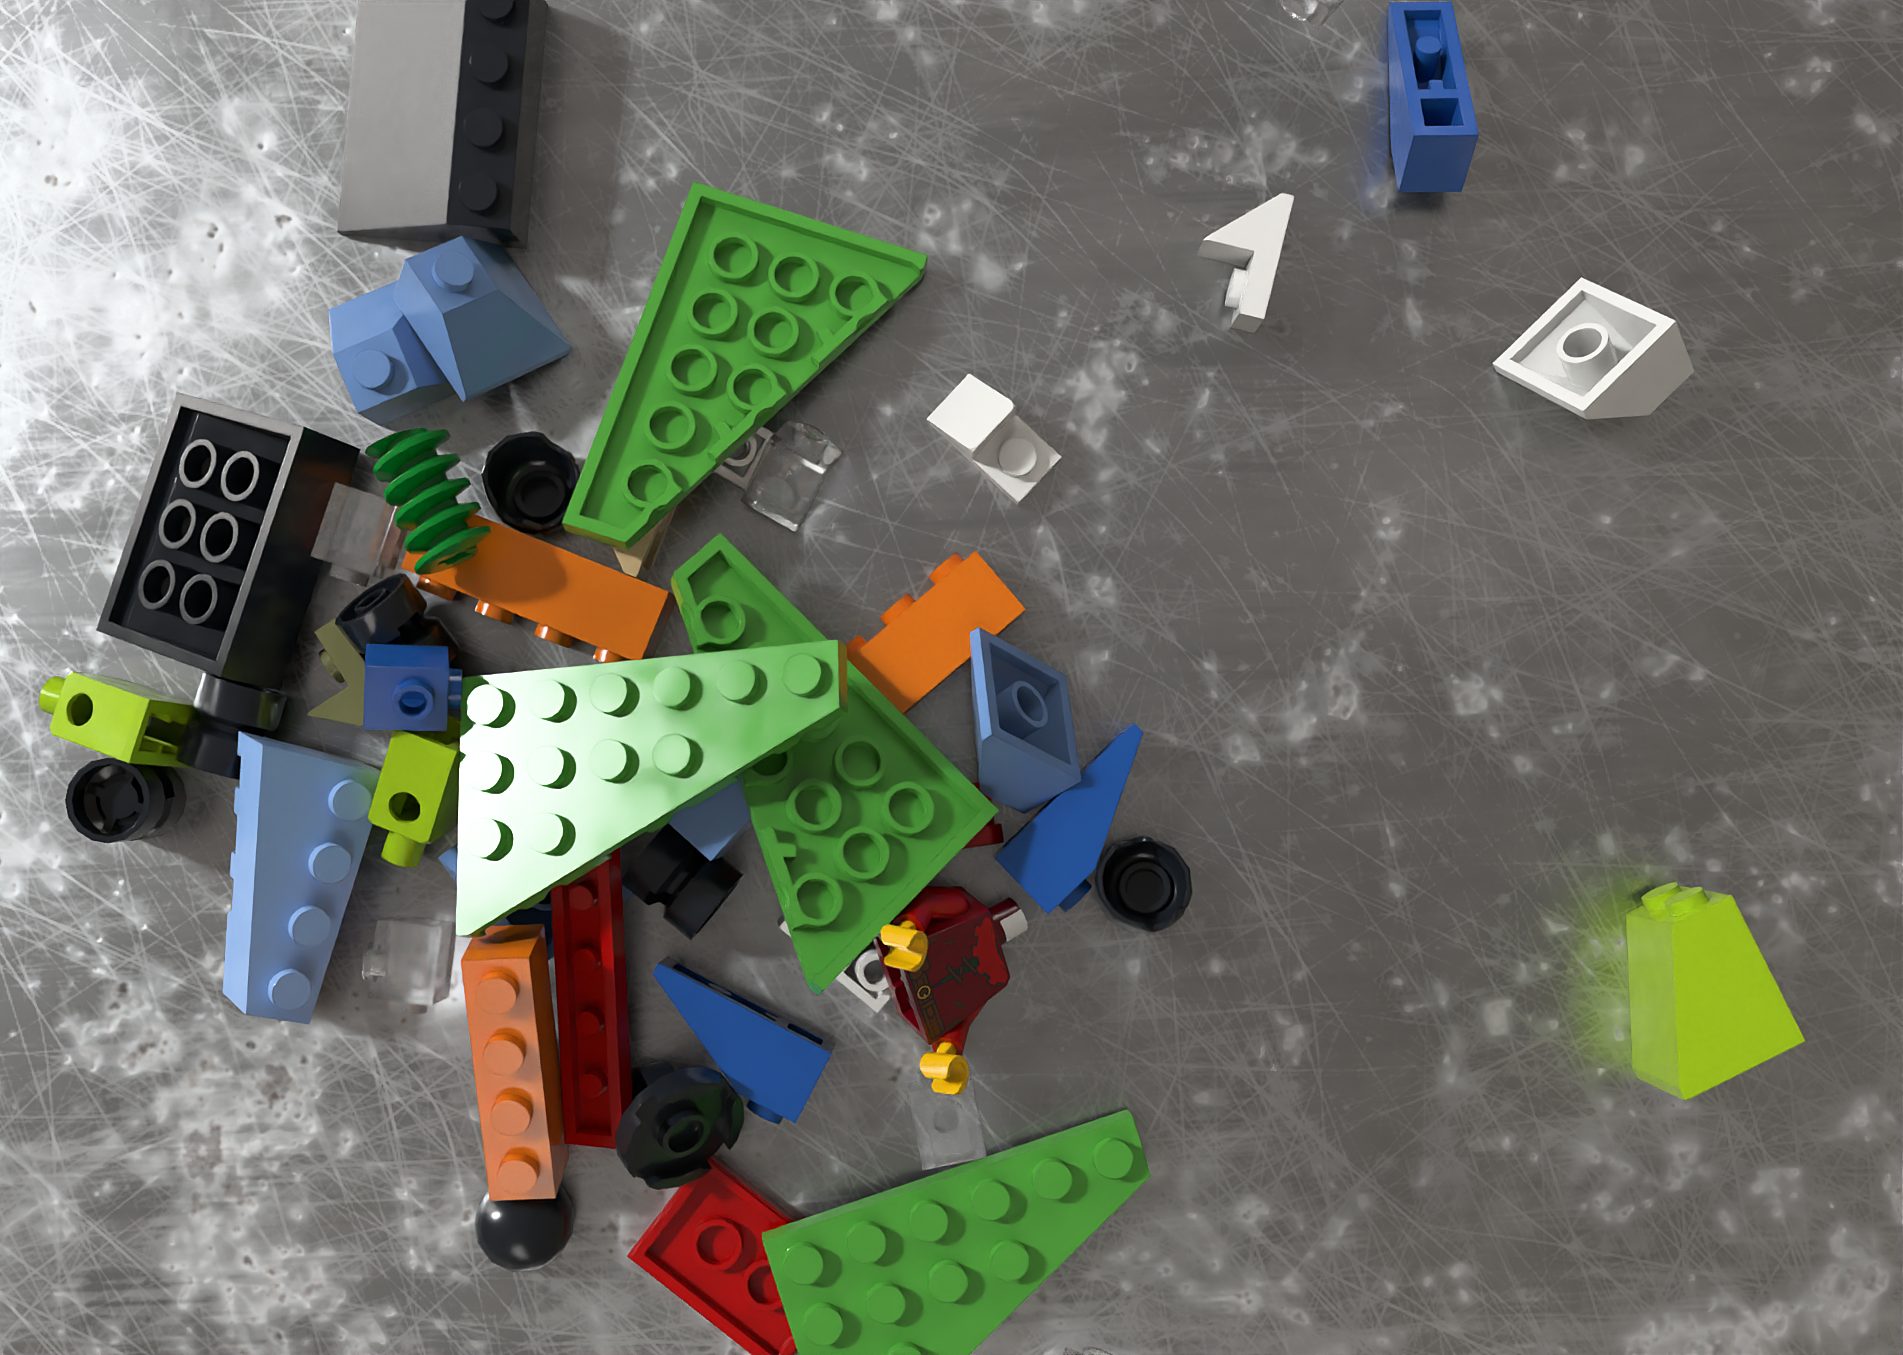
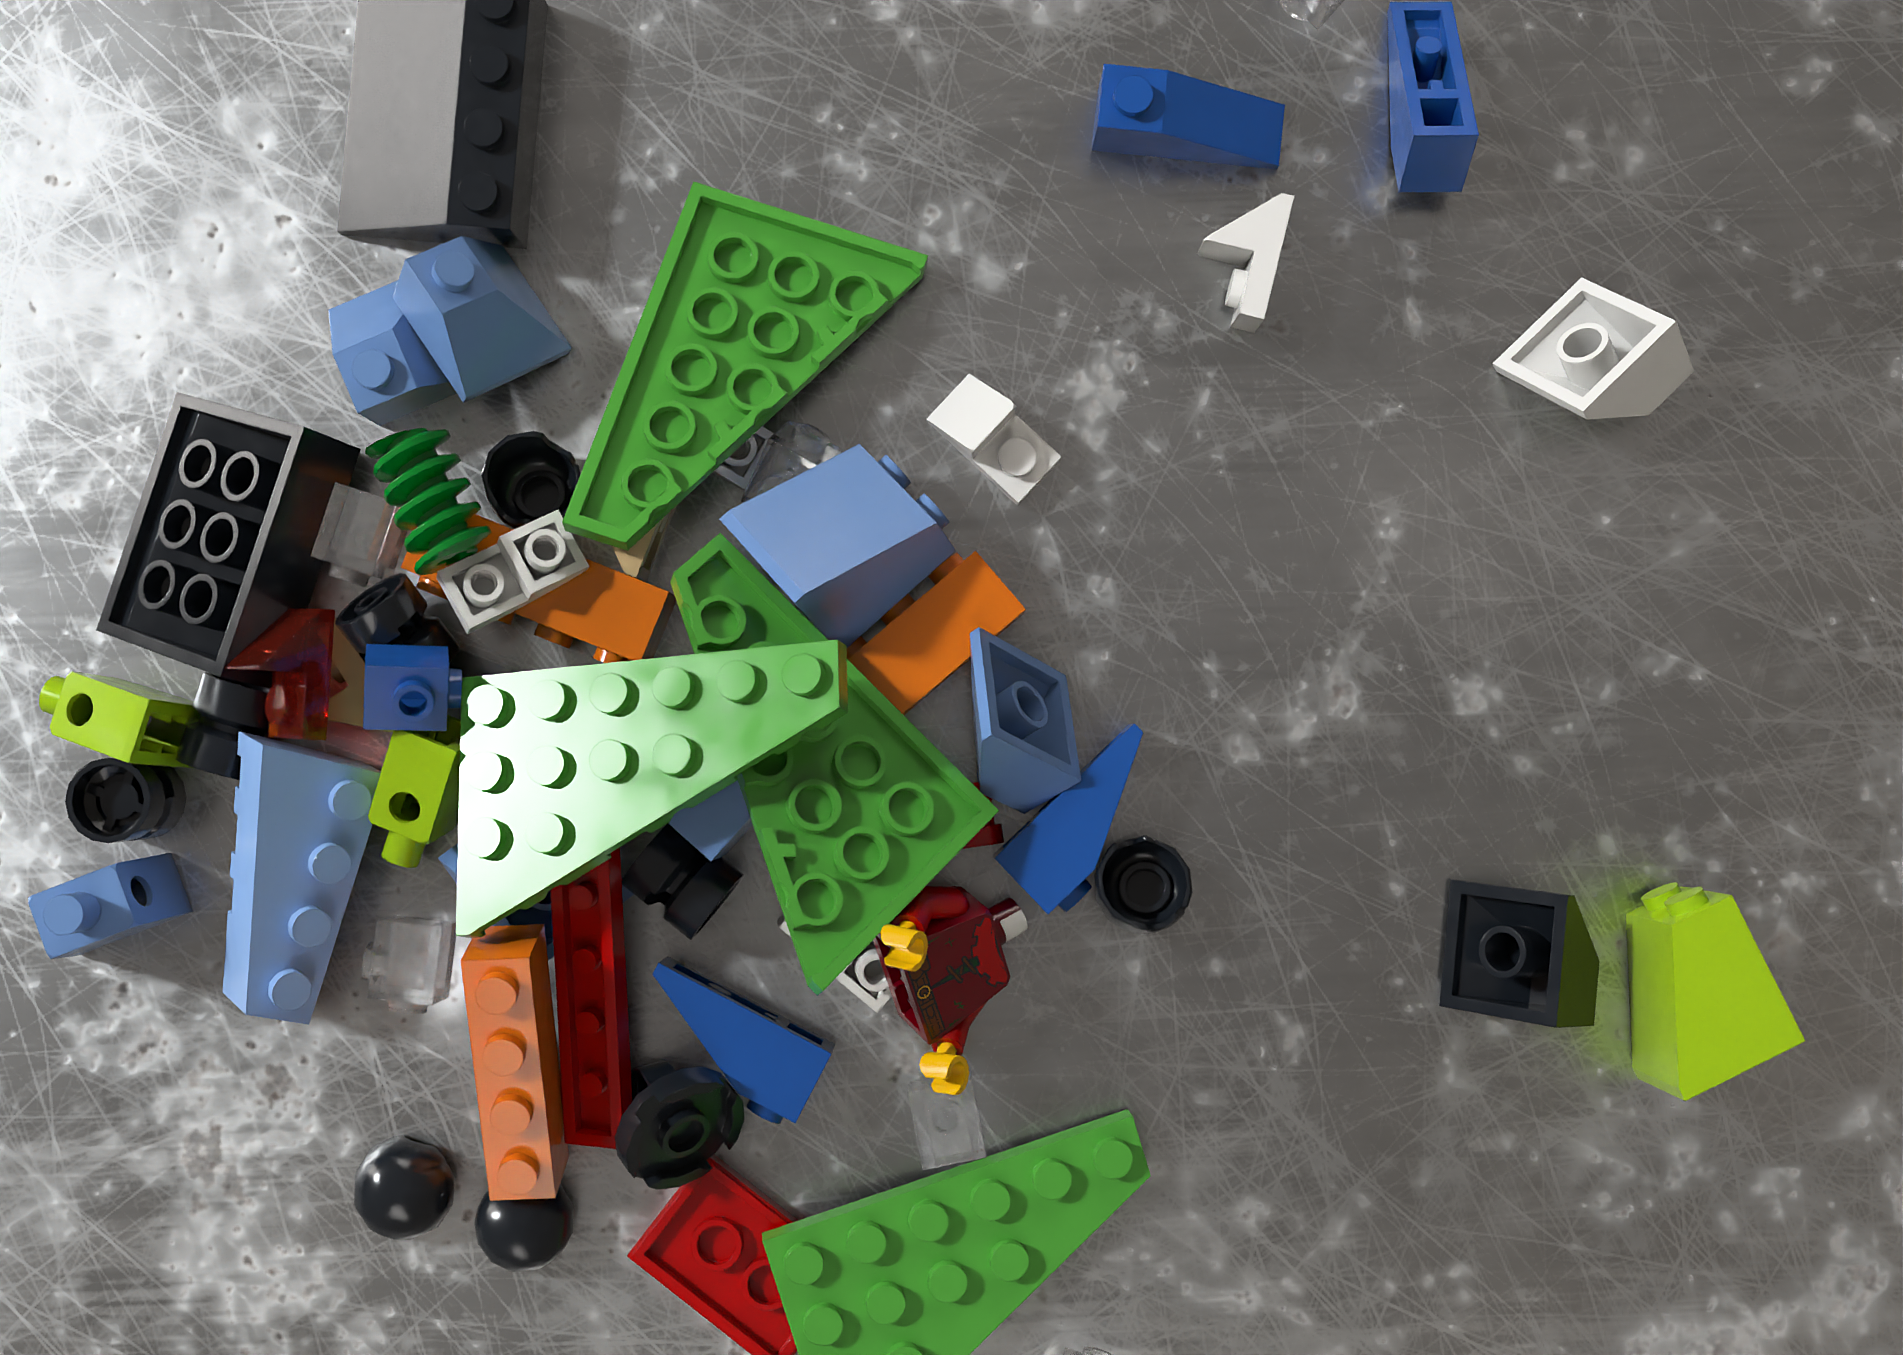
none -> medium blue torso [28,853,193,959]
none -> clear red slope [227,609,335,741]
none -> black hair [354,1135,455,1240]
none -> white slope [436,510,589,635]
none -> medium blue slope [720,444,956,648]
none -> blue slope [1092,63,1285,170]
none -> black slope [1439,880,1600,1028]

